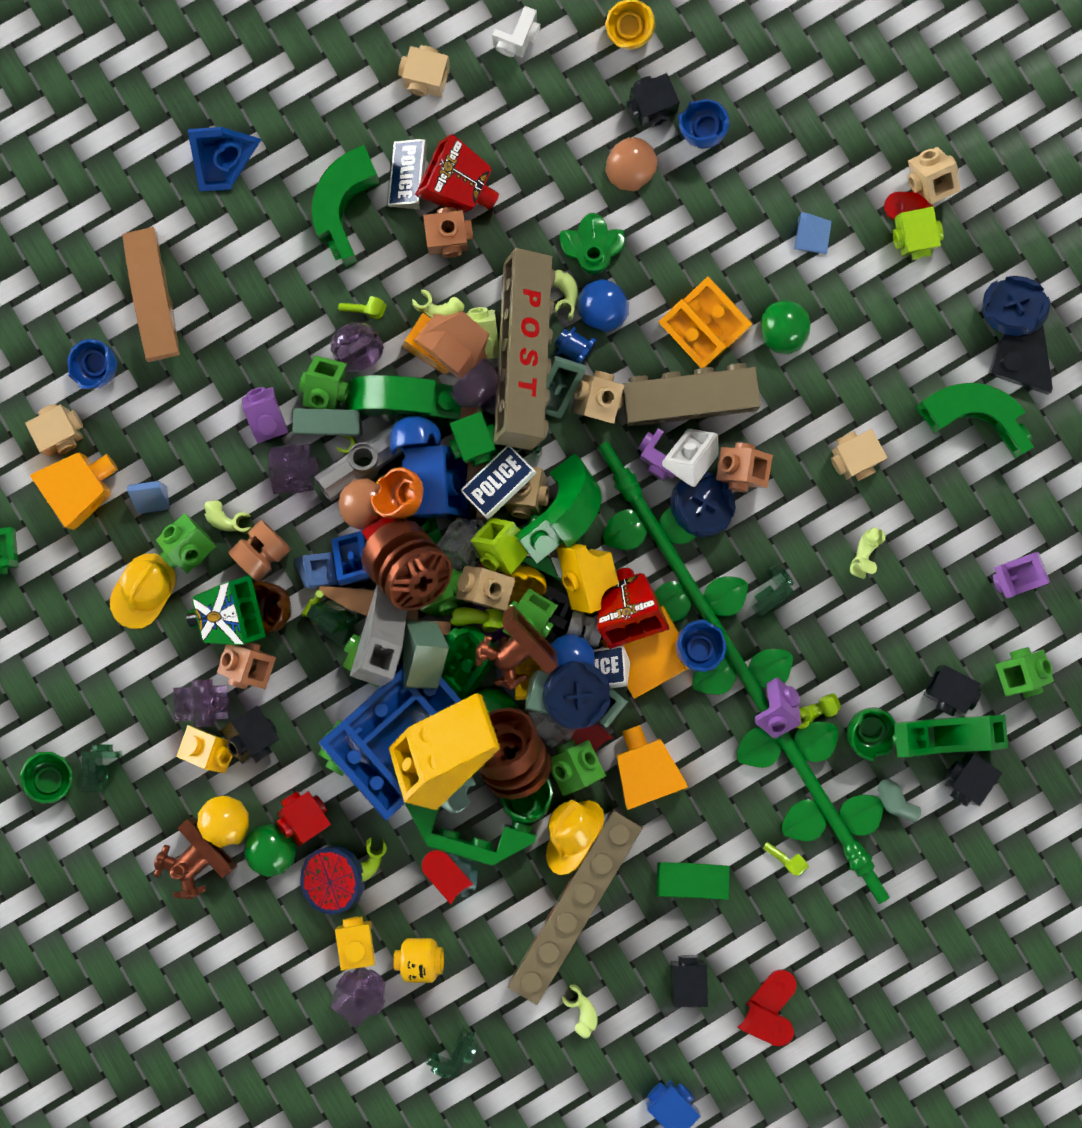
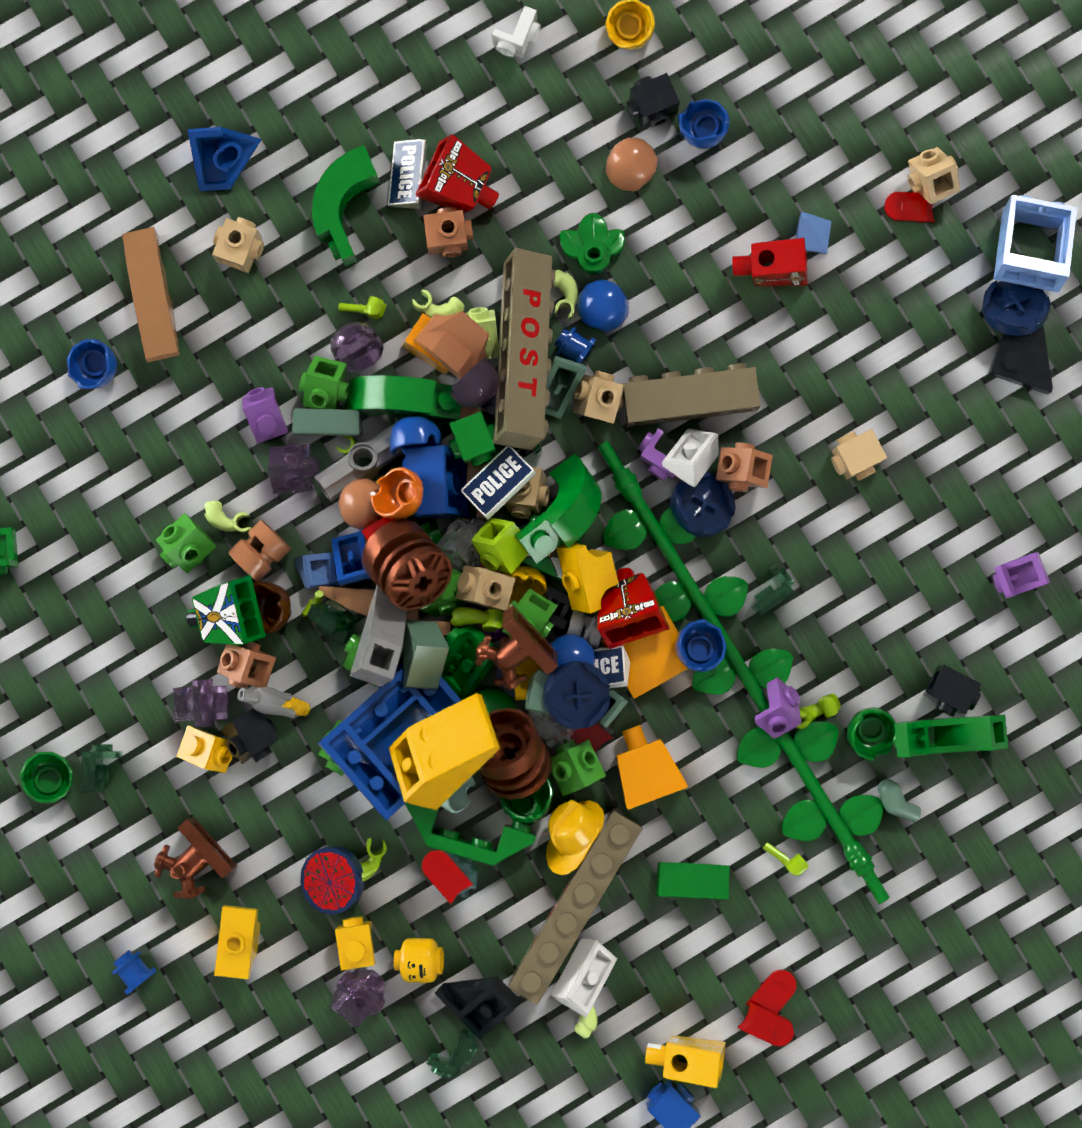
tan brick [25,404,83,456] -> none
light orange torso [30,452,118,530] -> none
yellow piece [110,553,176,629] -> none
medium blue slope [127,481,169,514] -> none
yellow hair [197,796,249,848] -> none
green hair [243,823,296,877] -> none
red brick [276,791,331,847] -> none
tan brick [398,45,450,97] -> none
light orange slope [658,276,754,368] -> none
black brick [671,955,708,1008] -> none
green hair [761,300,811,354] -> none
yellowish green arm [850,527,886,579] -> none
lime brick [893,206,944,260] -> none
green arch [916,383,1034,458] -> none
black brick [945,752,1002,807] -> none
bright green brick [995,647,1054,698] -> none
none -> blue brick [112,950,157,995]
none -> tan brick [212,217,264,273]
none -> yellow brick [214,905,261,979]
none -> light grey piece [238,687,311,719]
none -> black wing [434,976,522,1040]
none -> white slope [551,939,617,1017]
none -> yellow torso [645,1036,726,1088]
none -> red torso [732,238,808,286]
none -> light blue window [993,195,1077,293]

